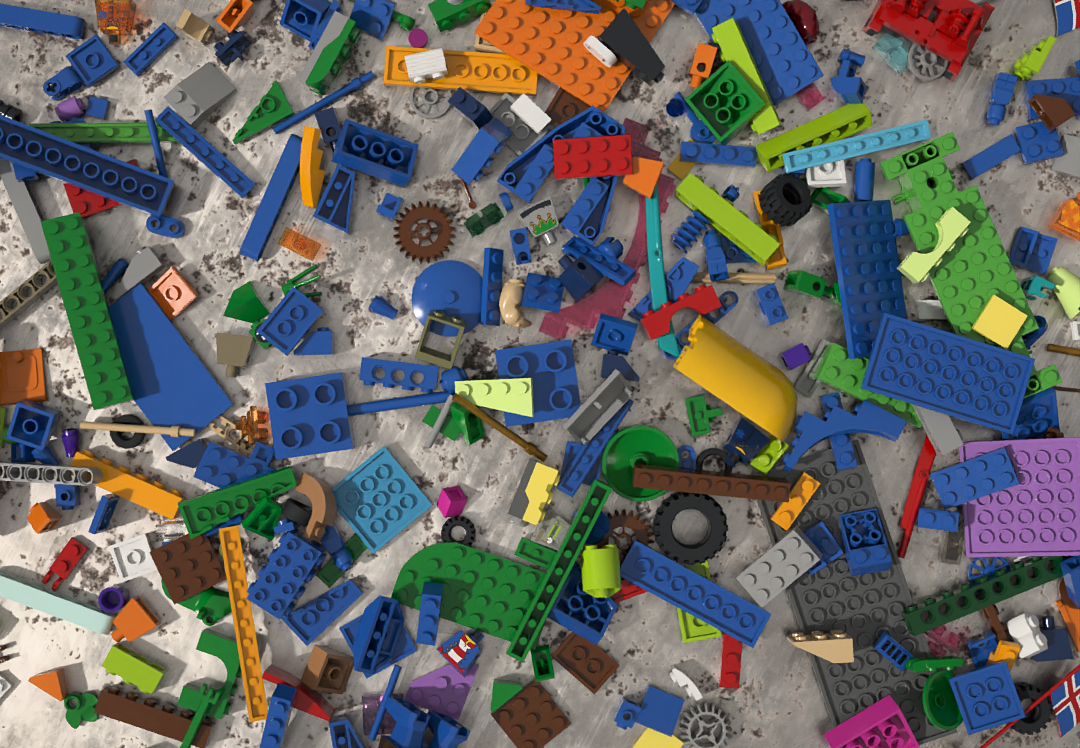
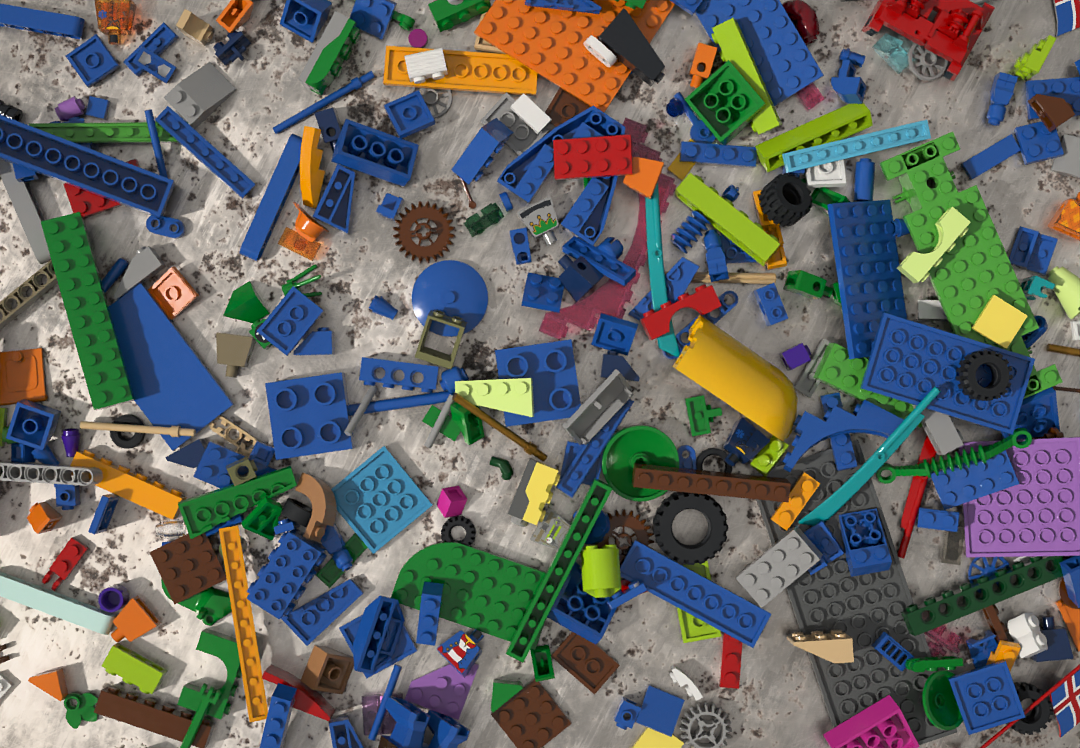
blue piece [43,66,83,101] -> none
white plate [109,533,157,583] -> none
green wing [232,80,294,145] -> none
clear orange hips [235,406,268,446] -> none
blue hinge [308,0,343,51] -> none
dark blue brick [448,87,493,130] -> none
blue plate [480,248,504,326] -> none
tan animal [499,279,532,329] -> none
green plate [514,537,557,569] -> none
none -> blue piece [132,46,176,84]
none -> olive brick [226,456,258,486]
none -> orange piece [293,202,329,242]
none -> light grey bar [344,386,377,436]
none -> blue plate [384,90,435,139]
none -> dark green arm [489,456,513,480]
none -> blue piece [609,580,647,609]
none -> teal piece [798,386,941,526]
none -> green piece [876,428,1032,484]
none -> black tyre [956,350,1013,401]

